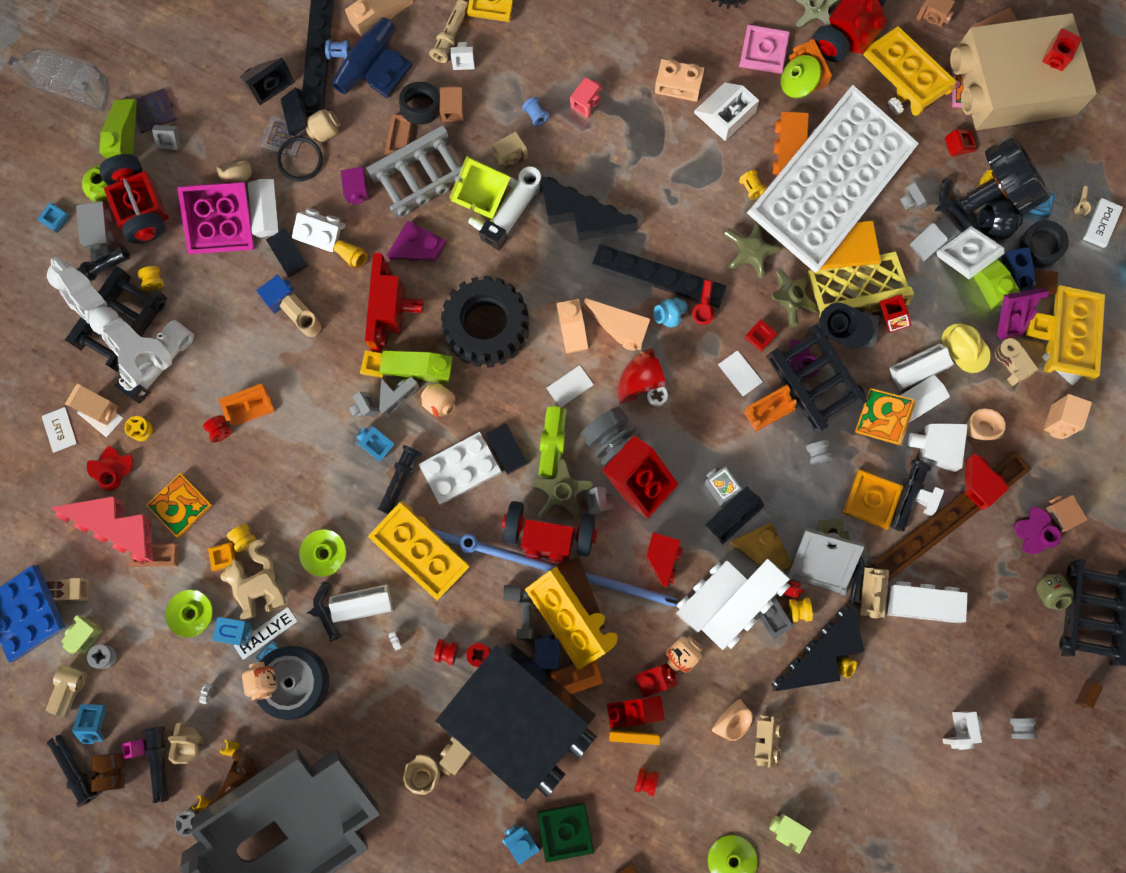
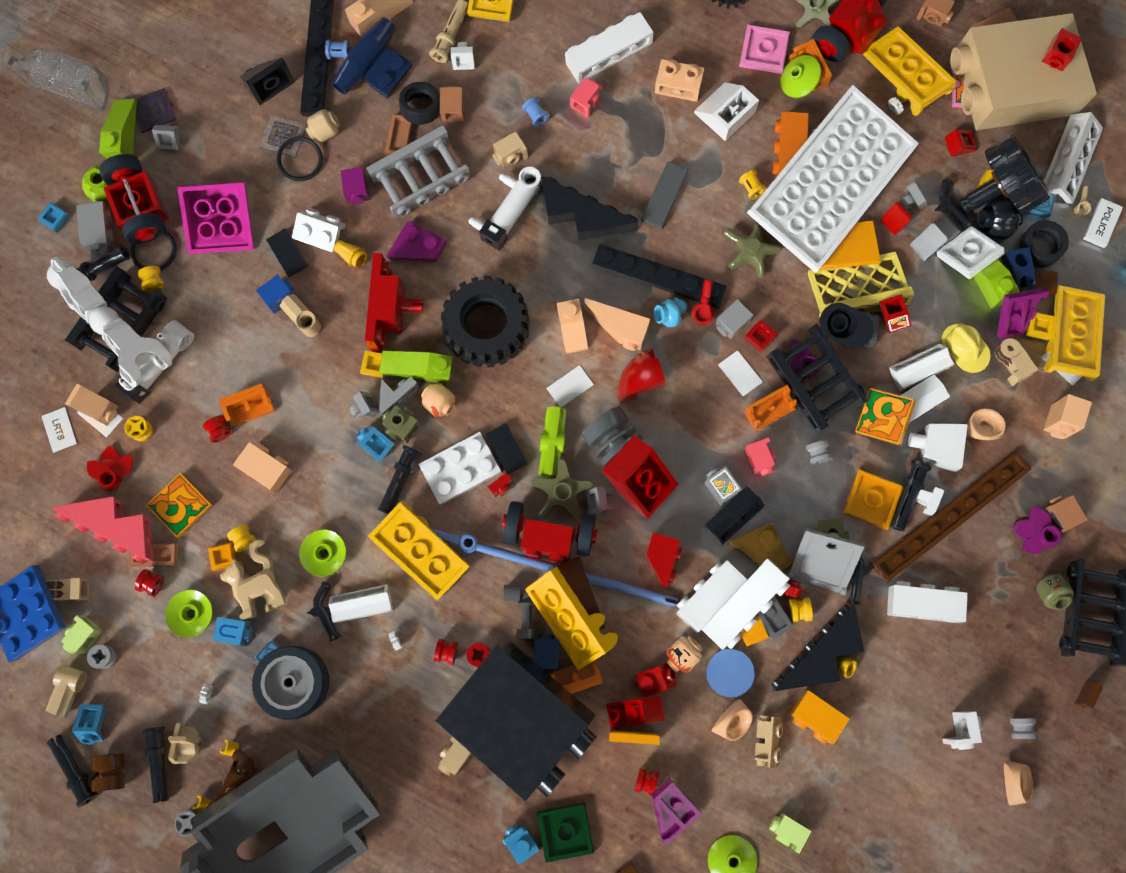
dark pink piece [122,739,146,759] -> none
tan hair [216,160,252,183] -> none
white sticker [233,607,298,660] -> none
light nougat head [242,662,277,701] -> none
white piece [248,179,278,238] -> none
black tile [280,87,308,136] -> none
tan hair [403,754,441,795] -> none
neon yellow piece [449,156,510,219] -> none
white bush [647,387,668,407] -> none
olive animal [771,268,818,327] -> none
tan hinge [860,567,889,618] -> none
red slope [965,453,1009,510] -> none
none -> black tyre [130,231,177,270]
none -> red wheel [134,569,164,597]
none -> light nougat brick [233,442,292,493]
none -> olive brick [382,405,421,444]
none -> red plate [488,473,513,497]
none -> white brick [565,12,653,84]
none -> dark grey tile [641,162,688,230]
none -> magenta wing [651,778,702,846]
none -> medium blue tile [706,649,755,697]
none -> light grey brick [716,299,753,340]
none -> light orange tile [740,616,769,647]
none -> coral brick [744,437,776,476]
none -> light orange brick [789,690,850,745]
none -> red slope [881,202,912,235]
none -> light nougat piece [1004,760,1033,806]
none -> white fence [1044,112,1103,204]

